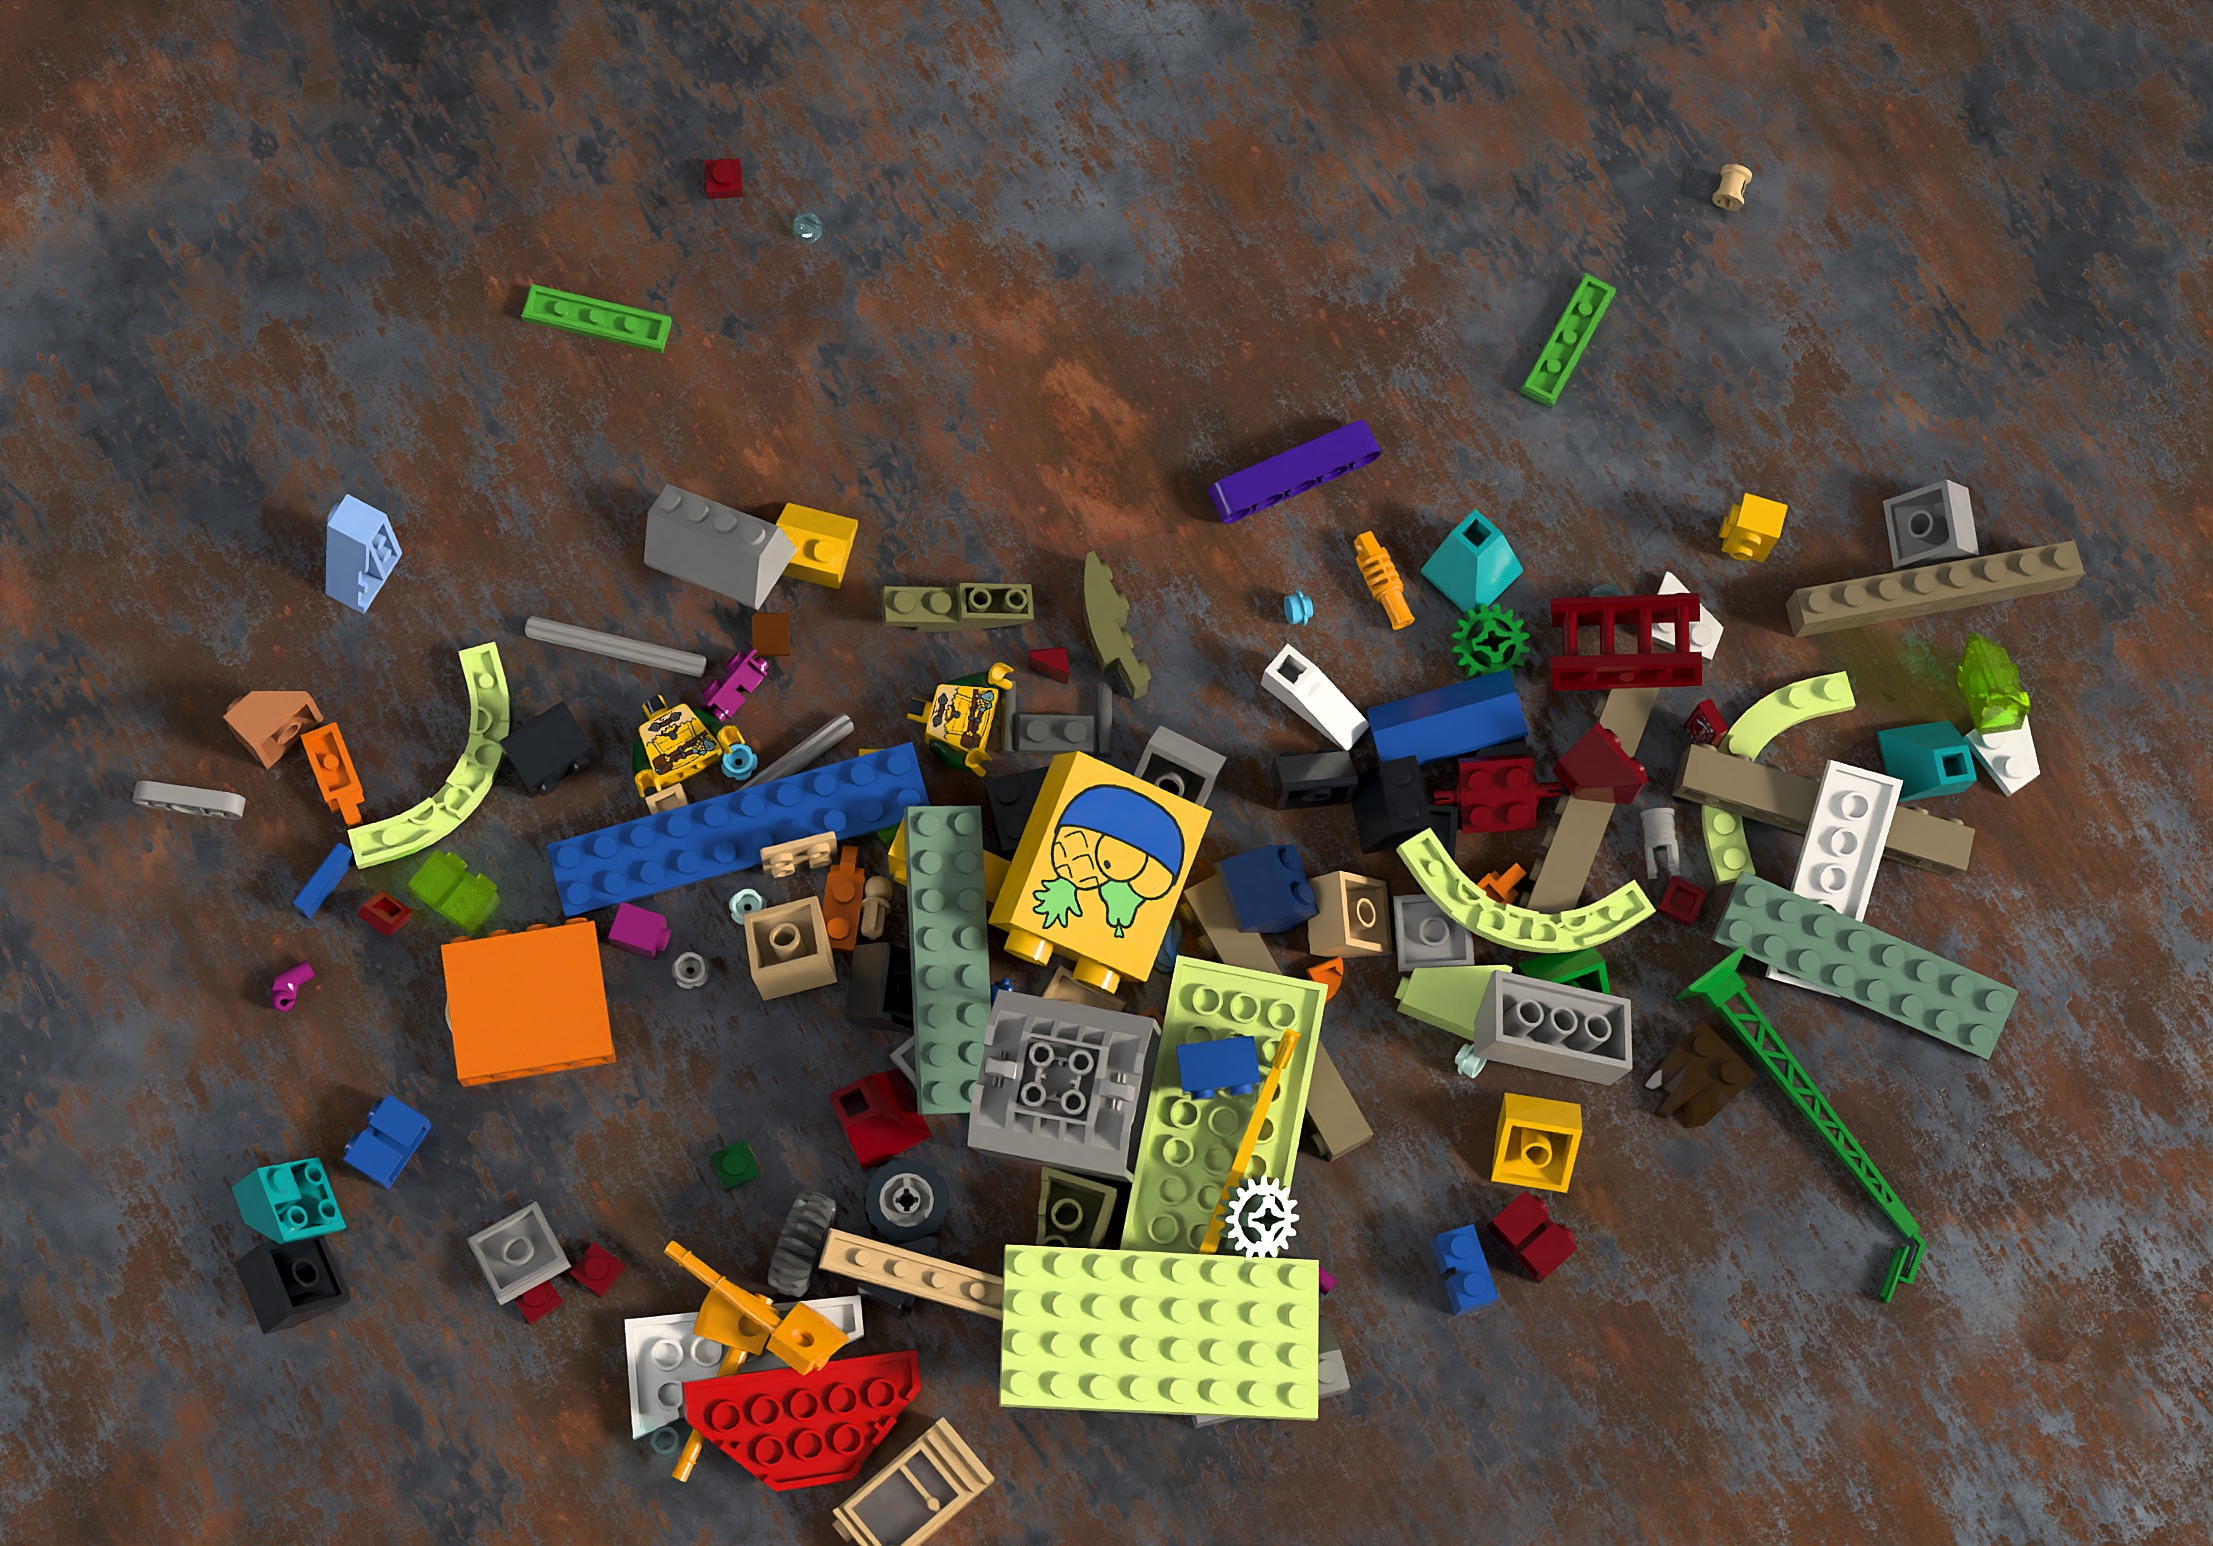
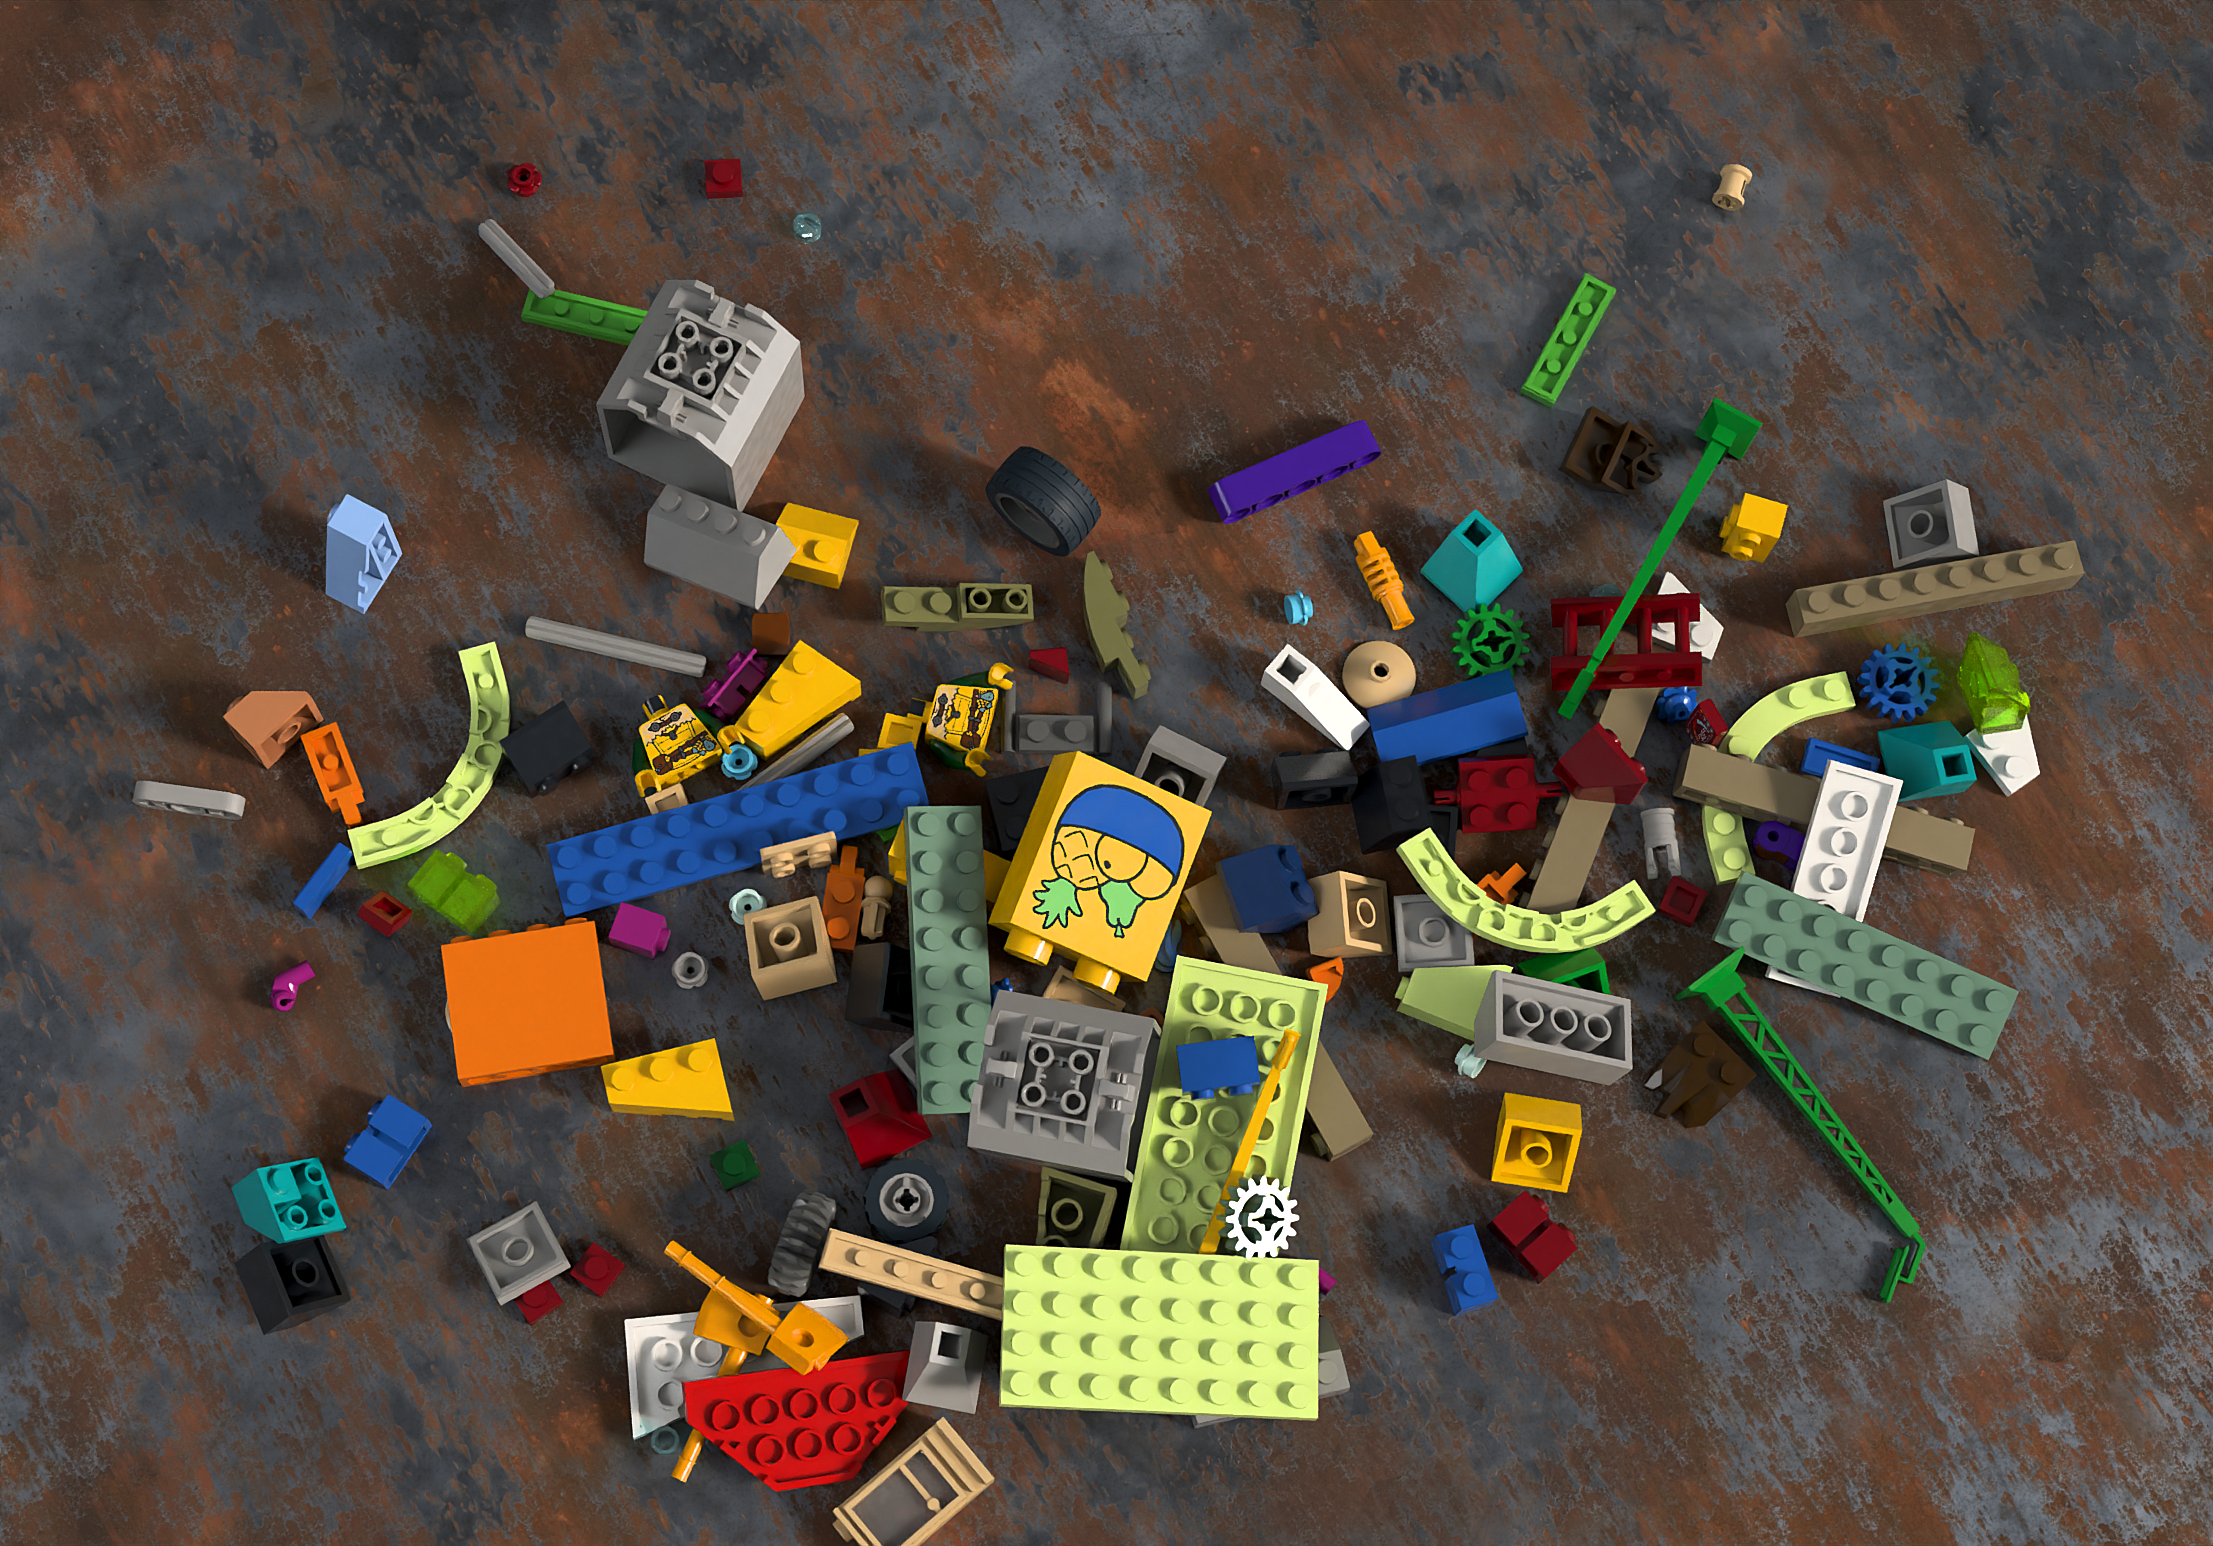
none -> light grey axle [478,219,555,299]
none -> dark red plate [507,163,542,197]
none -> light grey container [596,280,805,512]
none -> yellow wedge [601,1038,735,1121]
none -> yellow wedge [734,640,861,761]
none -> yellow plate [877,713,922,752]
none -> light grey slope [902,1321,988,1414]
none -> black wheel [985,446,1101,557]
none -> tan dish [1342,641,1416,709]
none -> green piece [1557,397,1763,720]
none -> dark brown plate [1559,406,1664,495]
none -> blue plant [1655,687,1698,724]
none -> dark purple leg [1752,821,1806,882]
none -> blue tile [1798,737,1880,779]
none -> blue gear [1857,643,1940,723]

